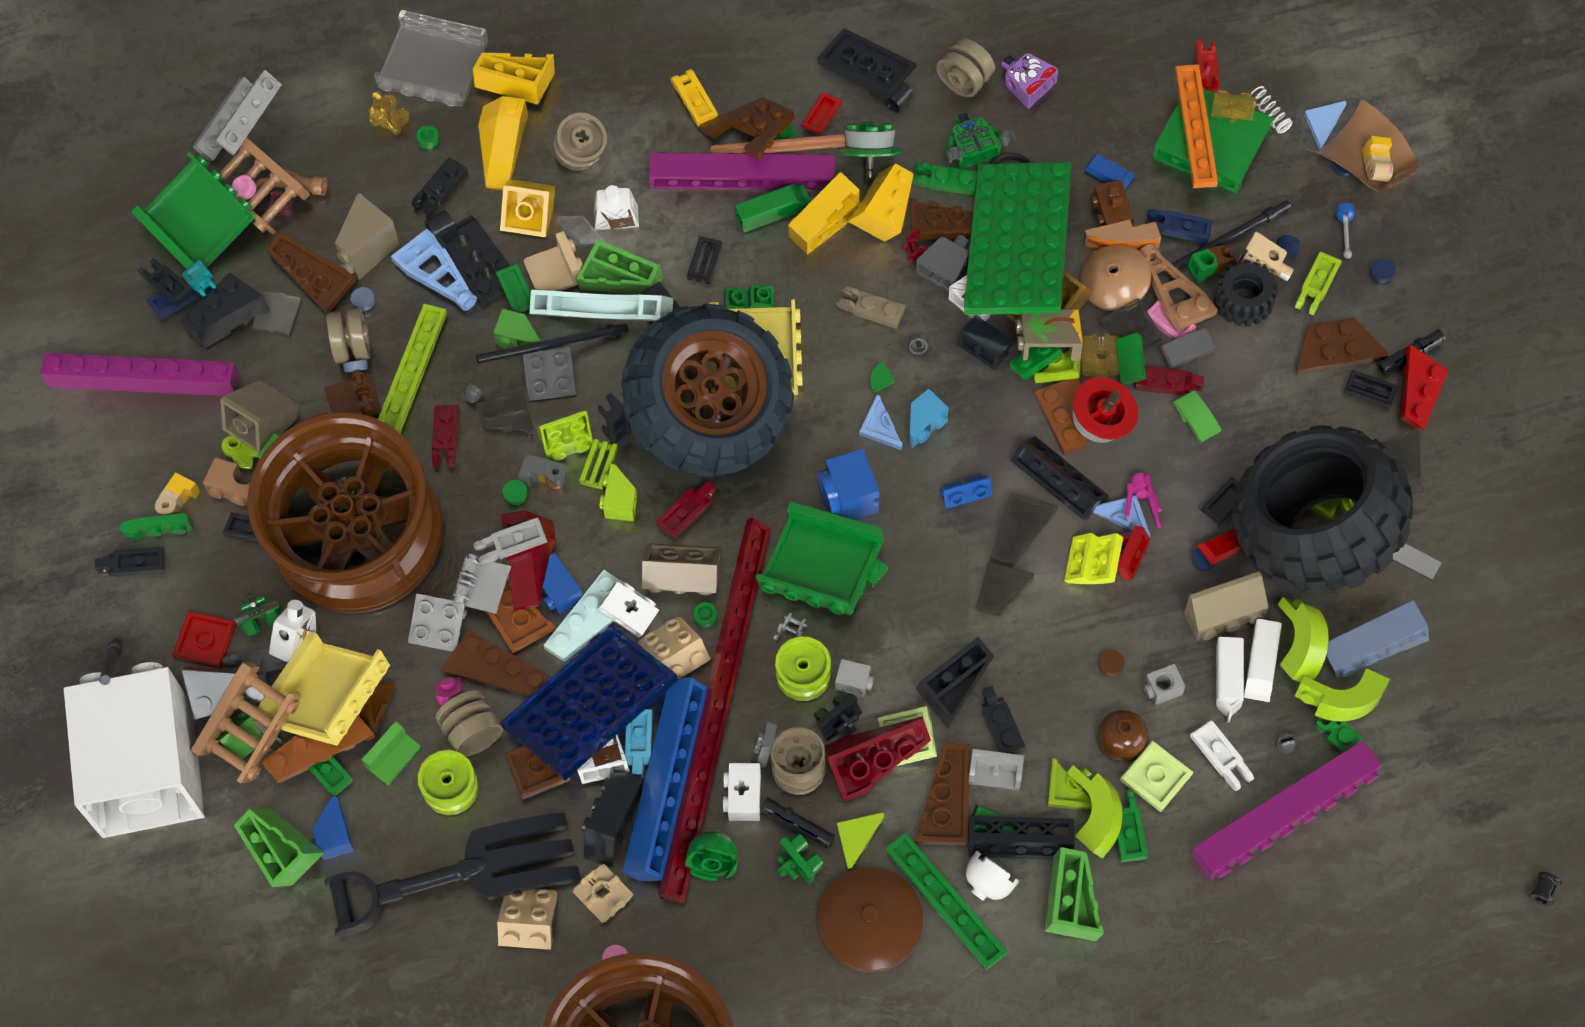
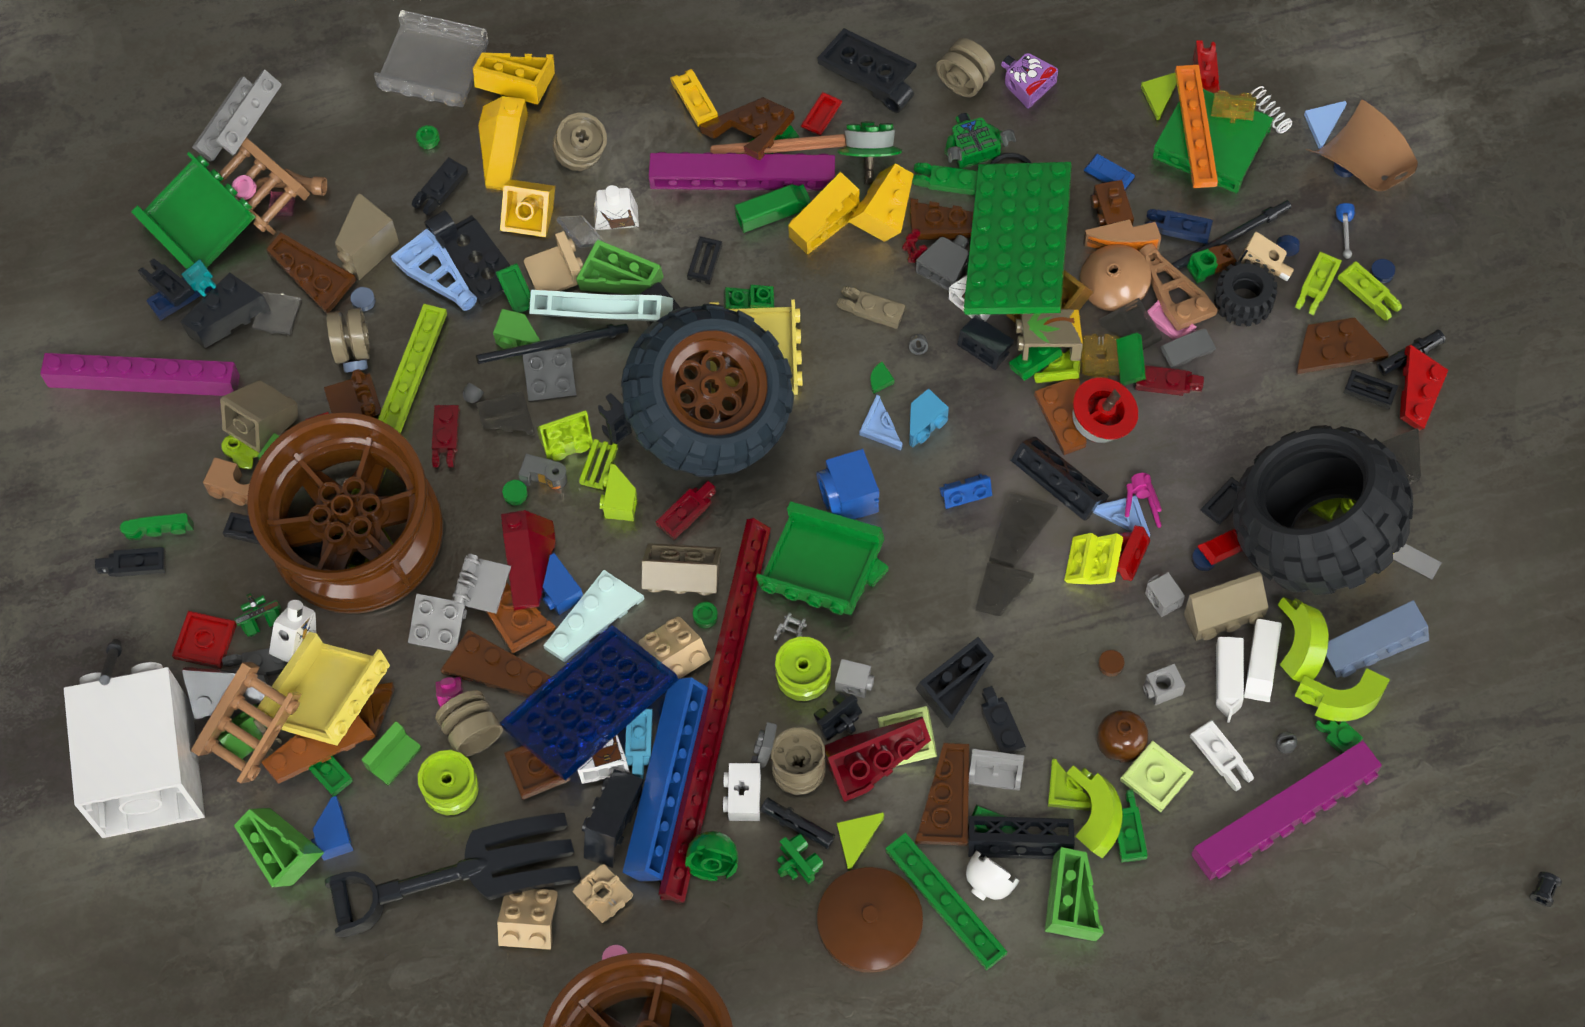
leg [155,472,201,516] -> none
clear yellow hips [368,91,410,135] -> none
light grey hinge [473,518,547,565] -> none
white brick [598,582,659,638] -> none
bright green slope [1173,390,1222,443] -> none
leg [1362,136,1393,182] -> none
none -> lime tile [1141,73,1177,120]
none -> light grey brick [1145,572,1185,617]
none -> lime hinge [1338,261,1402,321]

